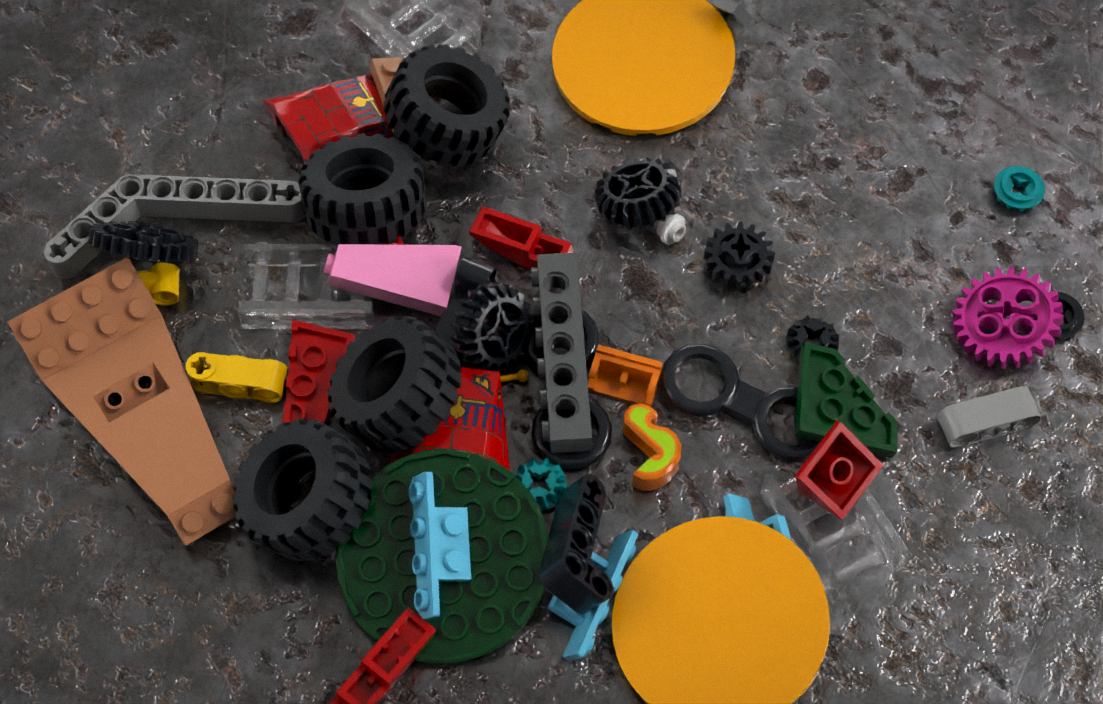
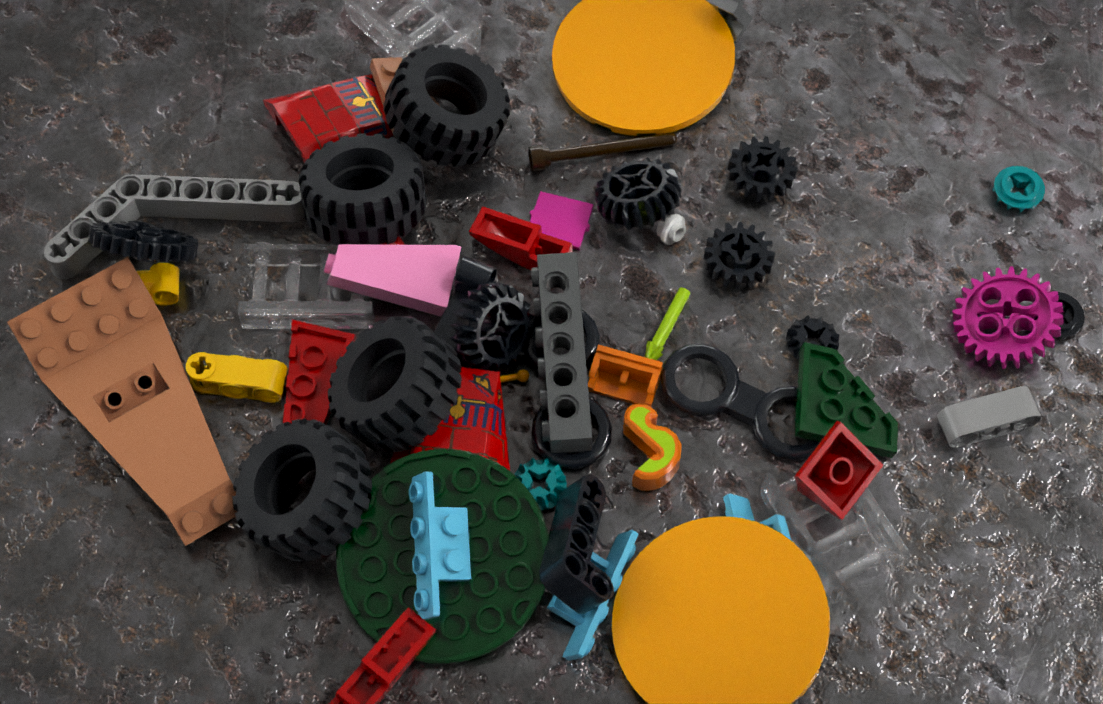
none -> dark brown piece [528,133,677,172]
none -> dark pink piece [530,191,594,250]
none -> lime piece [645,287,690,360]
none -> black gear [727,136,797,202]

